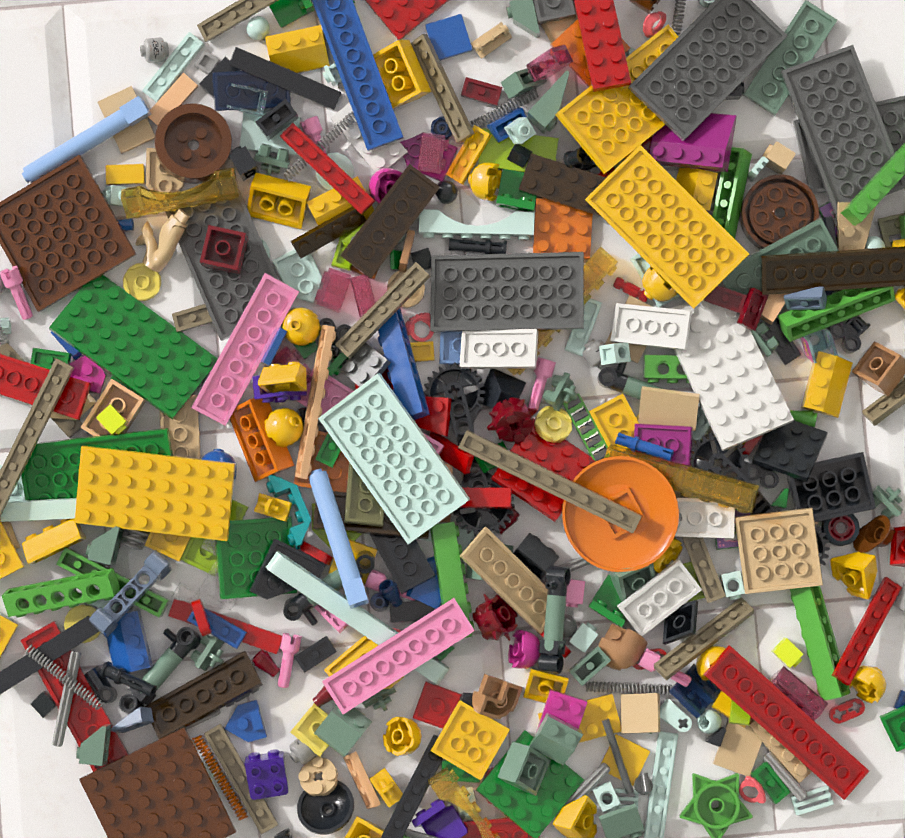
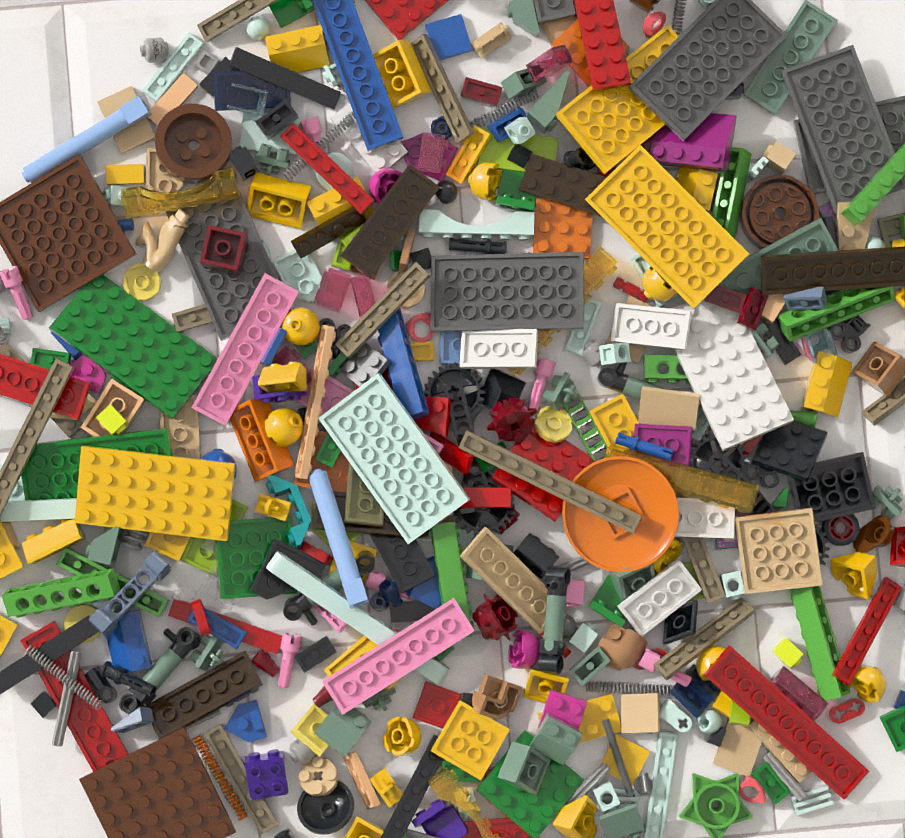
sand green slope [76,724,112,766] -> none

